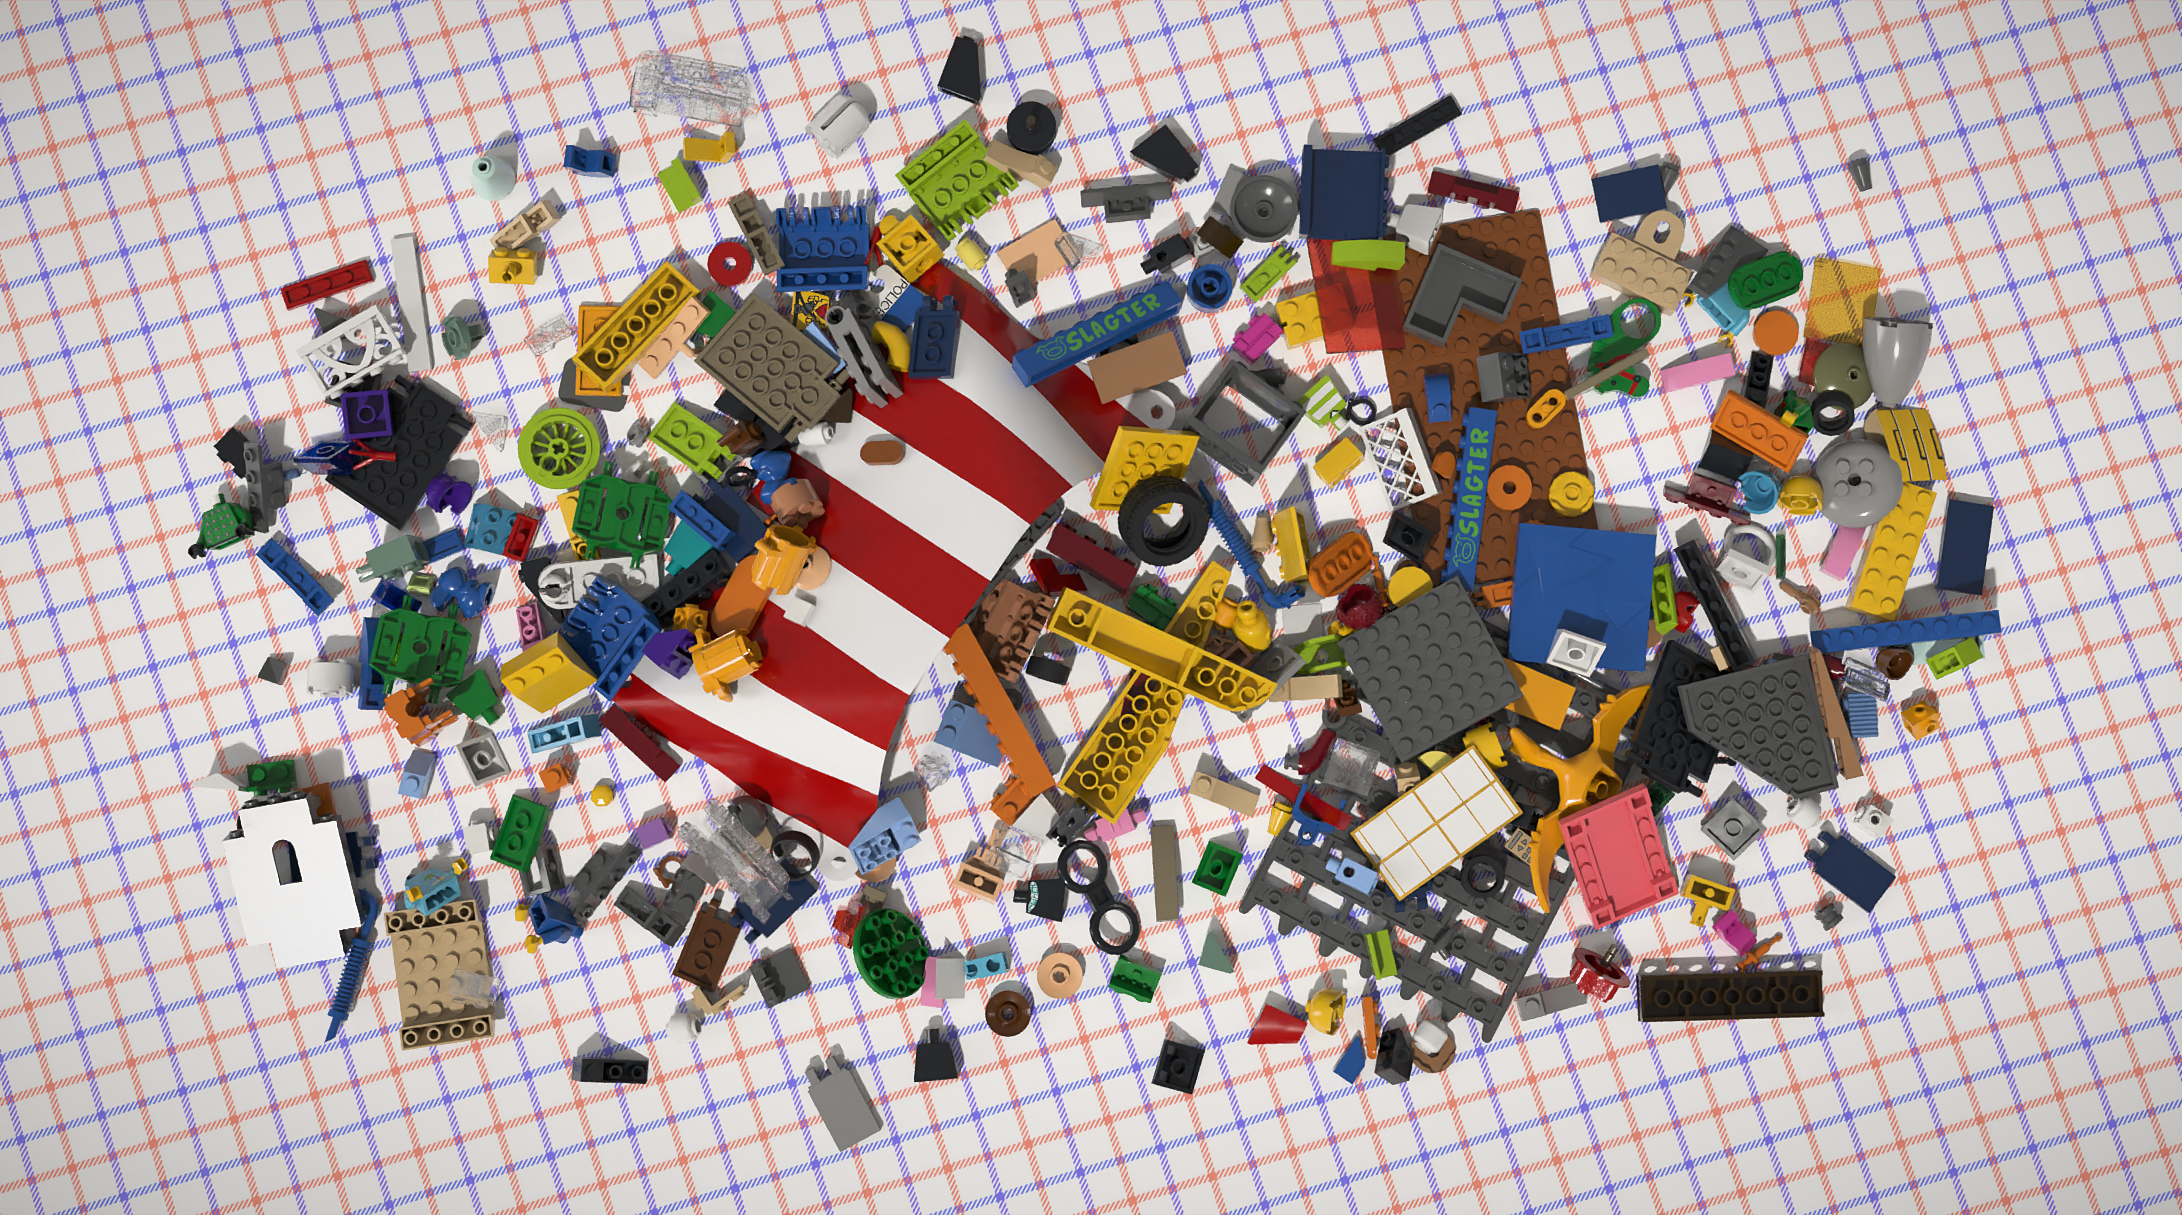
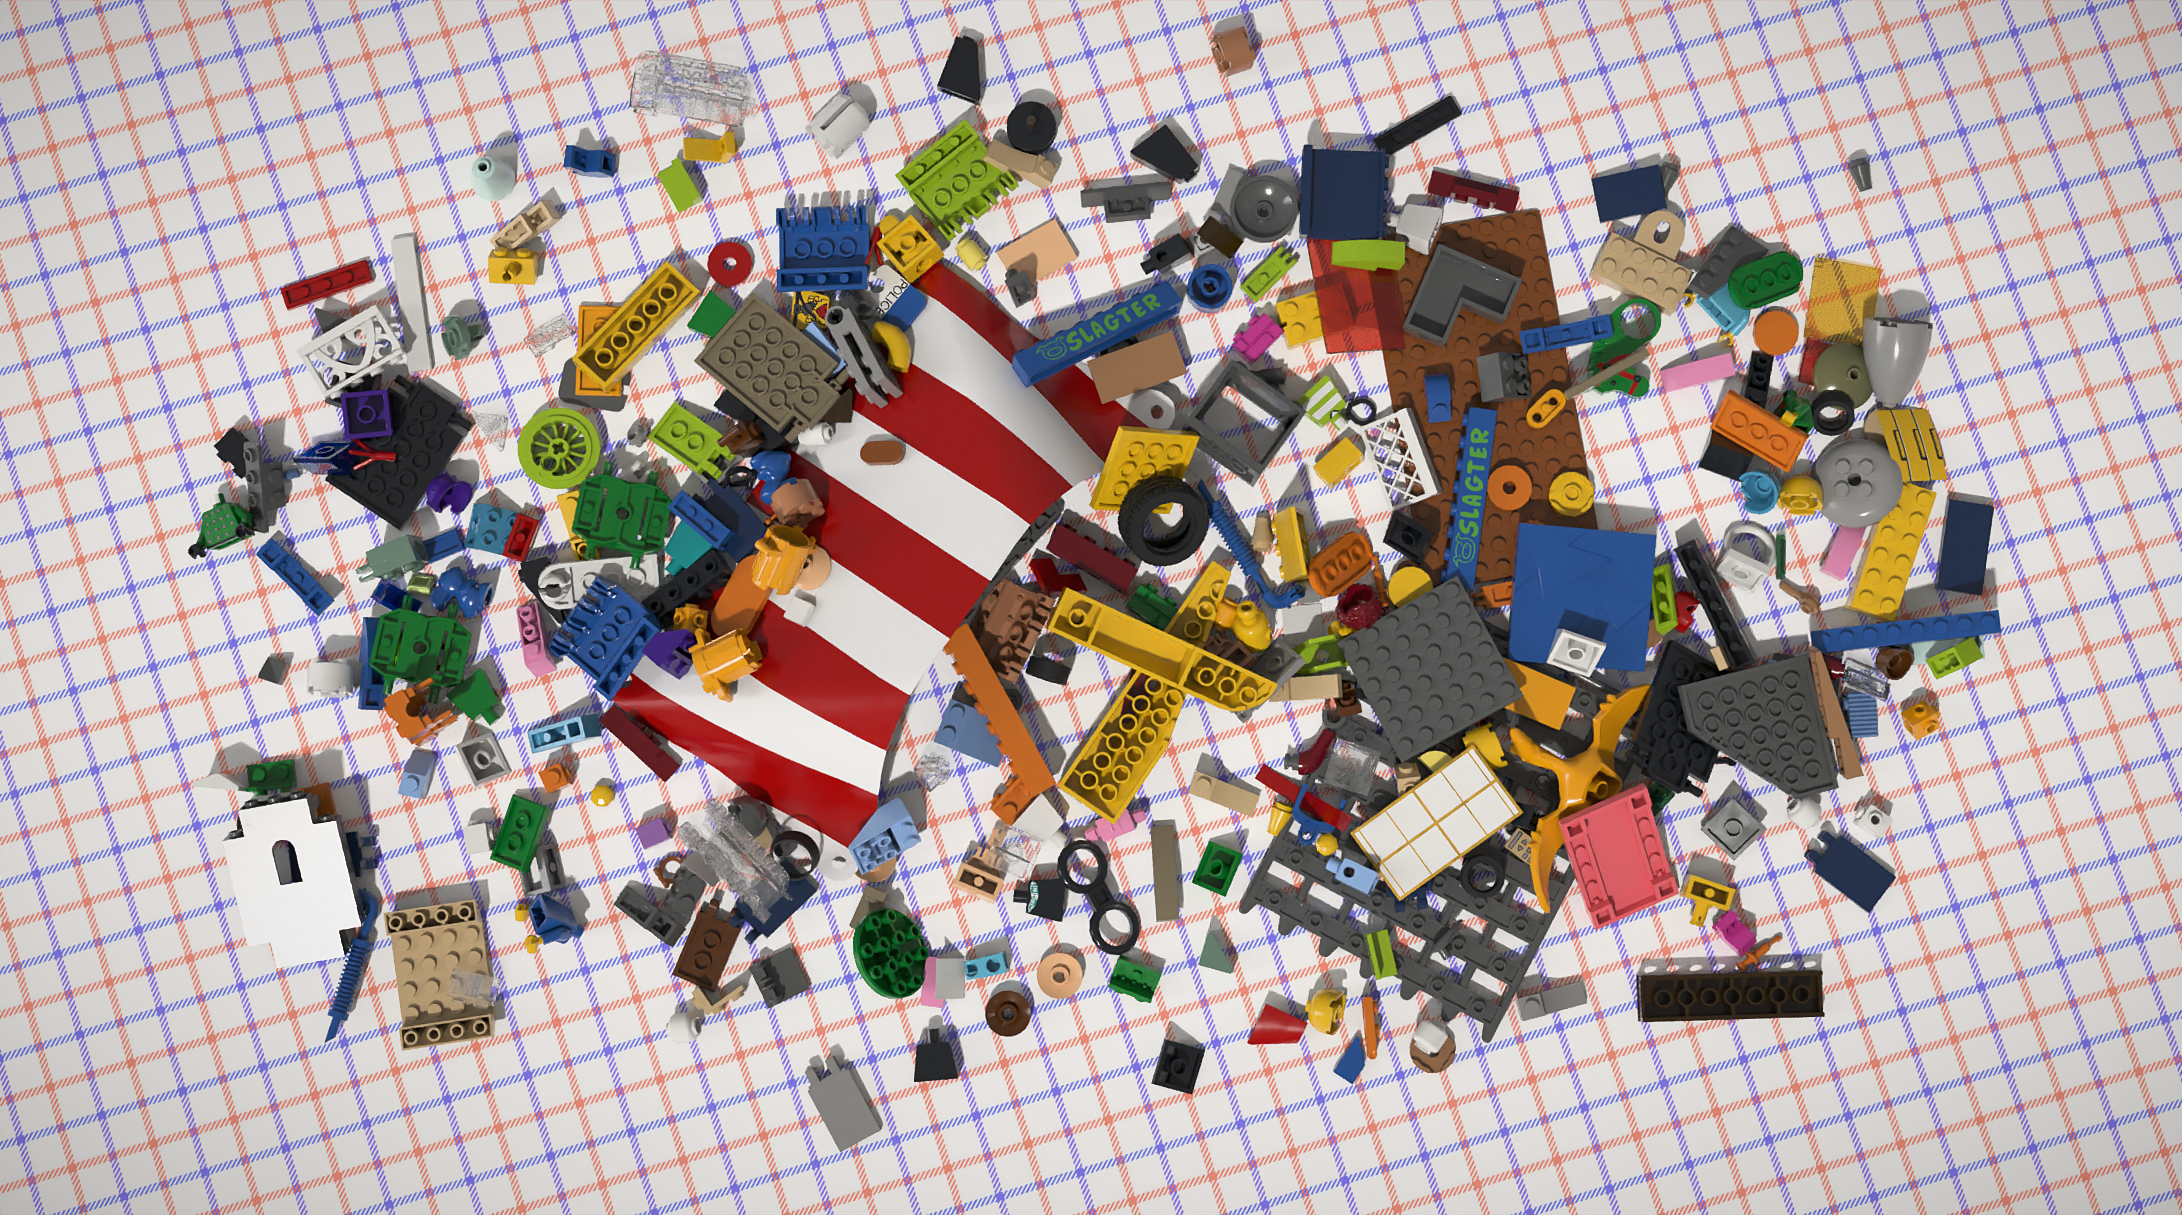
medium azure torso [404,857,469,916] -> none
yellow slope [500,631,598,714] -> none
dark grey bracket [570,842,642,923] -> none
black slope [571,1056,648,1084] -> none
light nougat plate [638,297,711,379] -> none
dark tan slope [727,192,785,276] -> none
clear red piece [832,899,865,949] -> none
dark blue tile [908,295,961,379] -> none
black hinge [1045,797,1096,847] -> none
clear slope [1054,231,1105,271] -> none
black slope [1374,1028,1413,1085] -> none
orange tile [1431,452,1456,478] -> none
red piece [1569,943,1631,1003] -> none
dark red bracket [1663,472,1751,526] -> none
dark grey wheel [1814,903,1844,931] -> none
none -> nougat brick [1210,26,1256,78]
none -> yellow tile [1315,834,1338,856]

